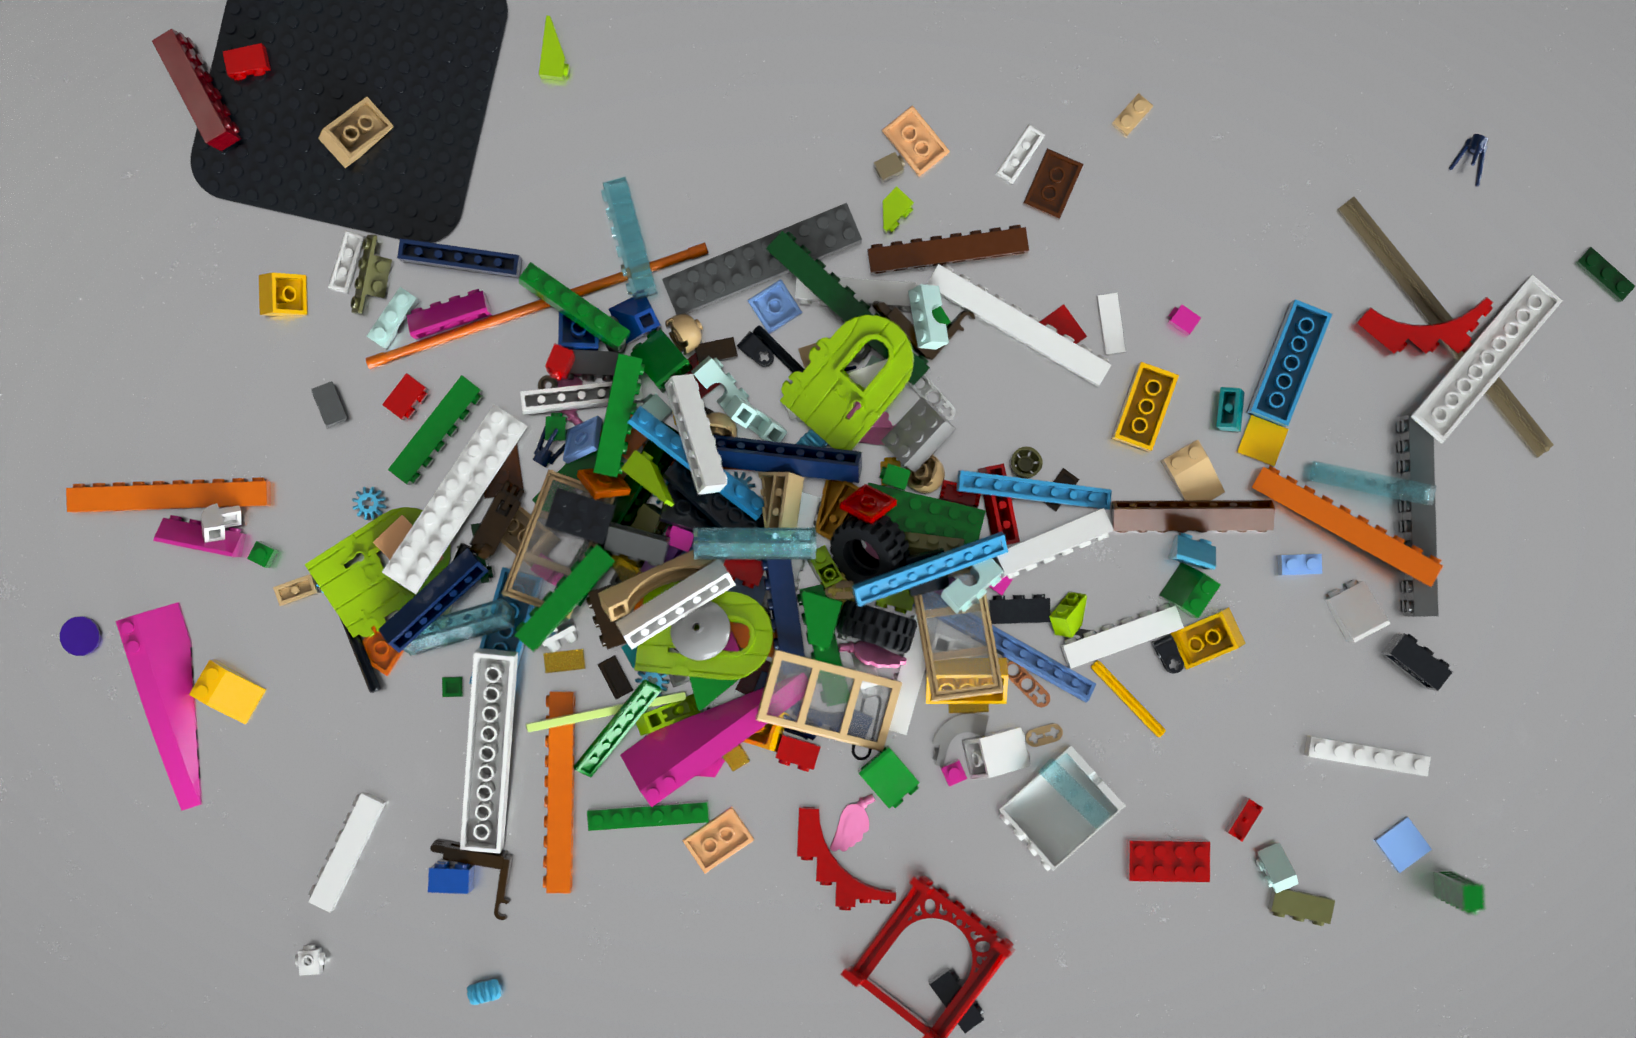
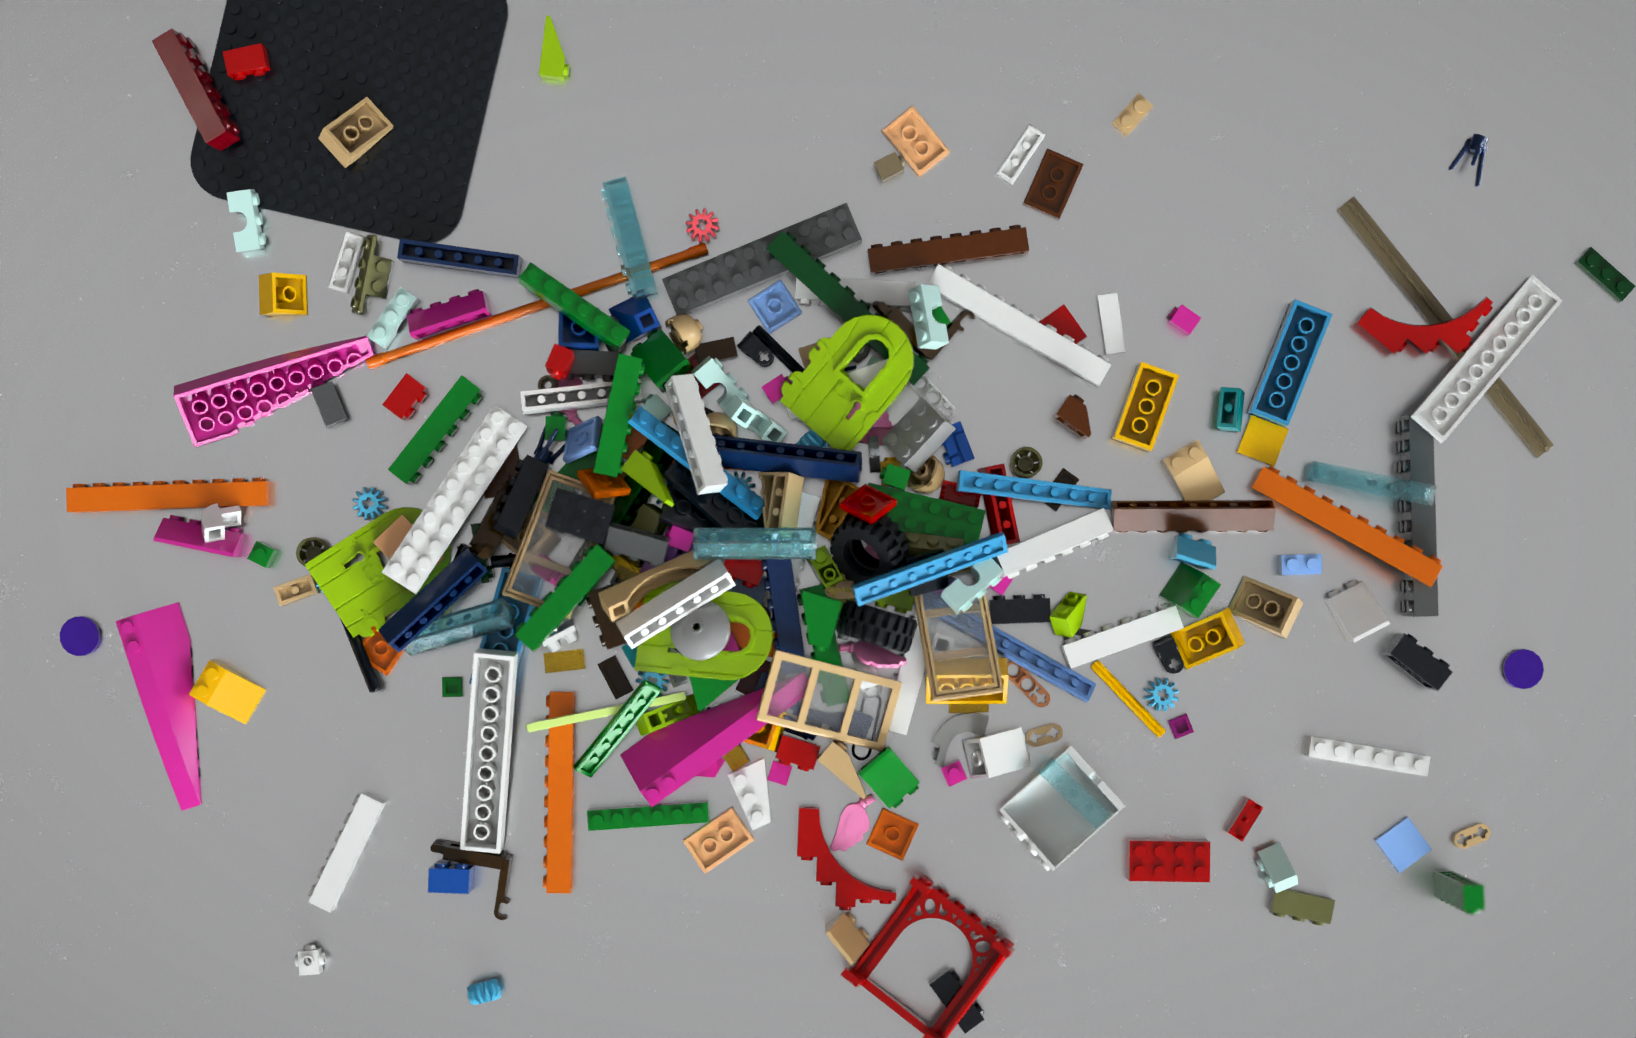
lime slope [882,186,914,234] -> none
none -> dark pink wedge [173,336,374,447]
none -> light aqua arch [226,189,266,252]
none -> olive helmet [296,537,329,567]
none -> black pin [491,553,516,569]
none -> black brick [492,455,549,539]
none -> coral gear [685,208,719,243]
none -> white wedge [728,757,771,830]
none -> dark pink brick [762,374,792,405]
none -> dark pink tile [767,760,792,786]
none -> tan slope [817,739,866,799]
none -> tan slope [825,911,870,965]
none -> orange tile [866,807,919,861]
none -> dark grey beam [868,436,880,473]
none -> blue brick [941,421,975,468]
none -> reddish brown slope [1052,394,1091,439]
none -> medium azure gear [1145,678,1179,711]
none -> magenta tile [1167,713,1194,739]
none -> tan slope [1229,575,1303,639]
none -> tan beam [1452,823,1491,849]
none -> dark purple tile [1502,649,1544,689]

